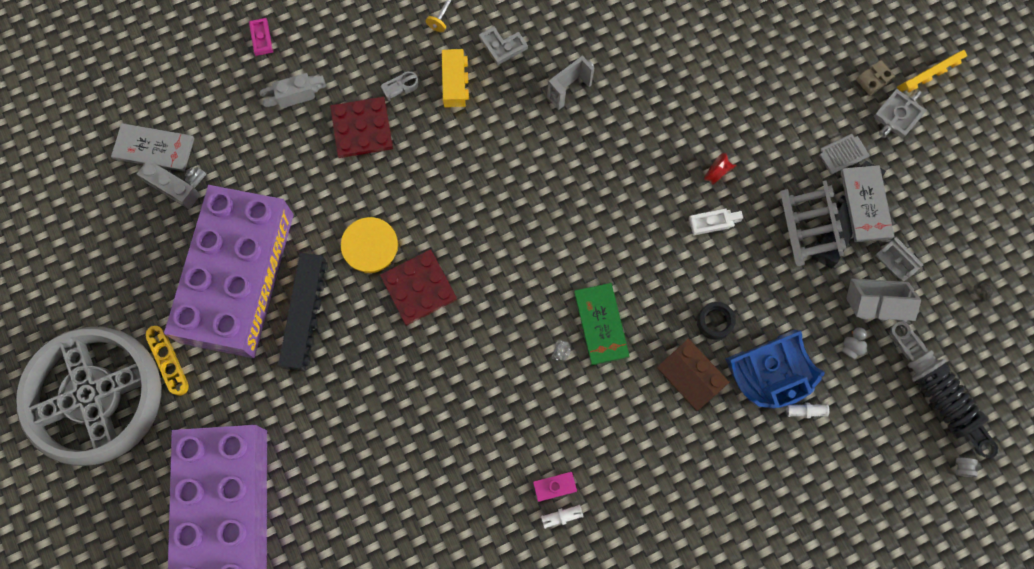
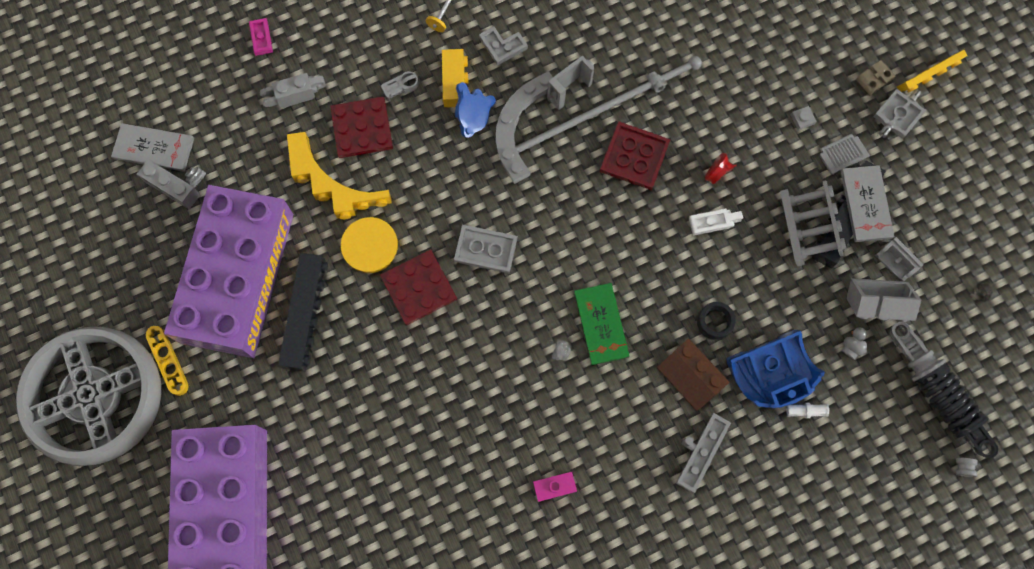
white pin [541,505,584,529] -> none
none -> yellow arch [287,132,392,220]
none -> light grey plate [454,224,518,274]
none -> tile [455,82,496,138]
none -> light grey plate [496,71,553,184]
none -> light grey bar [516,56,702,153]
none -> dark red plate [600,121,671,190]
none -> light grey plate [676,413,731,494]
none -> light grey plate [791,106,817,130]

